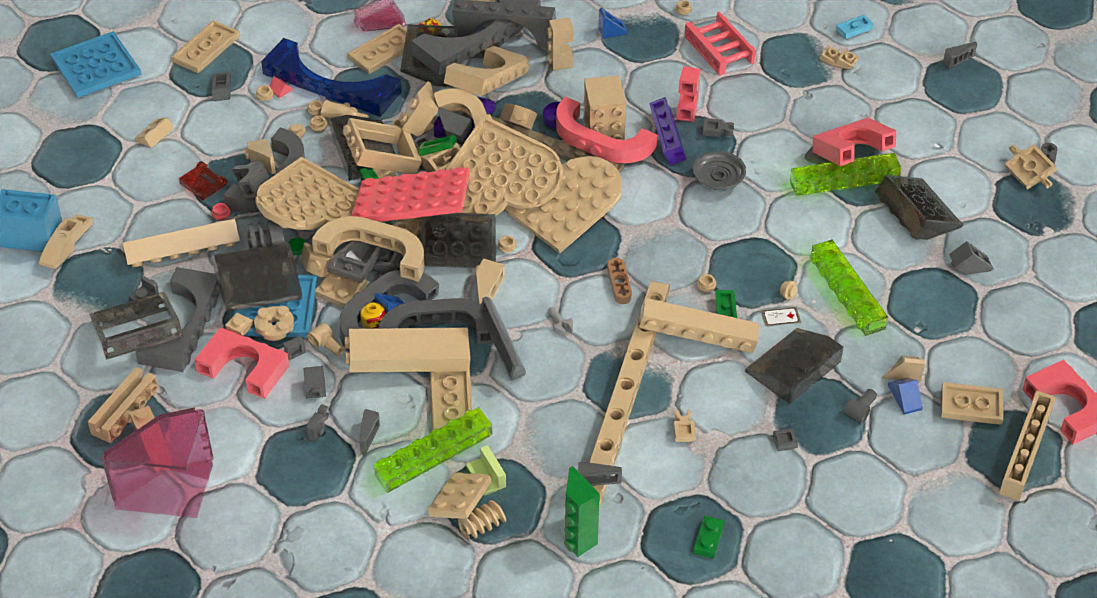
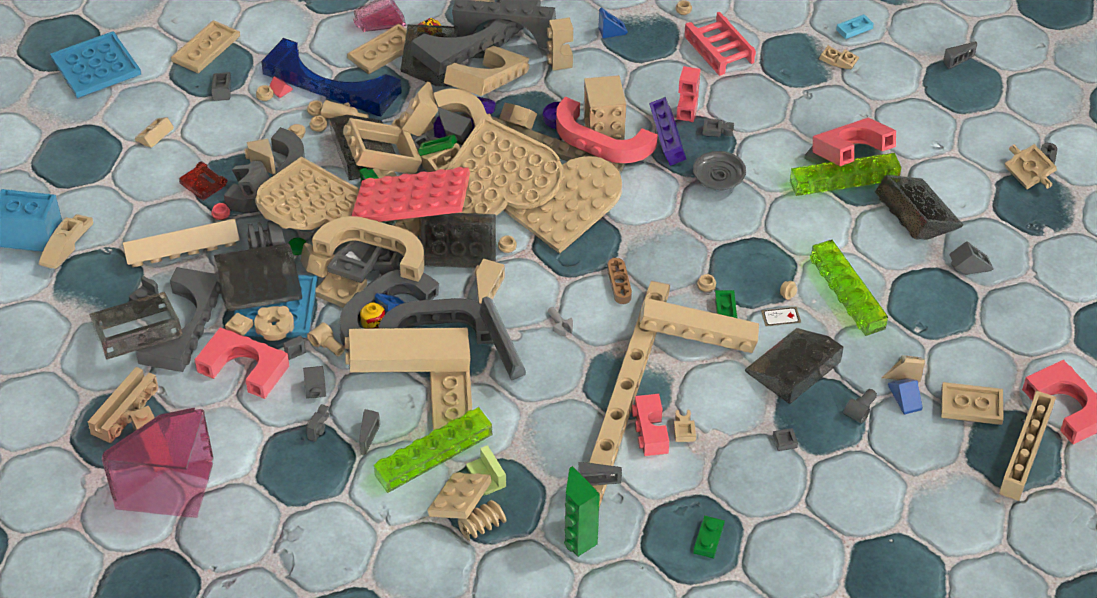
none -> coral arch [632,394,669,456]

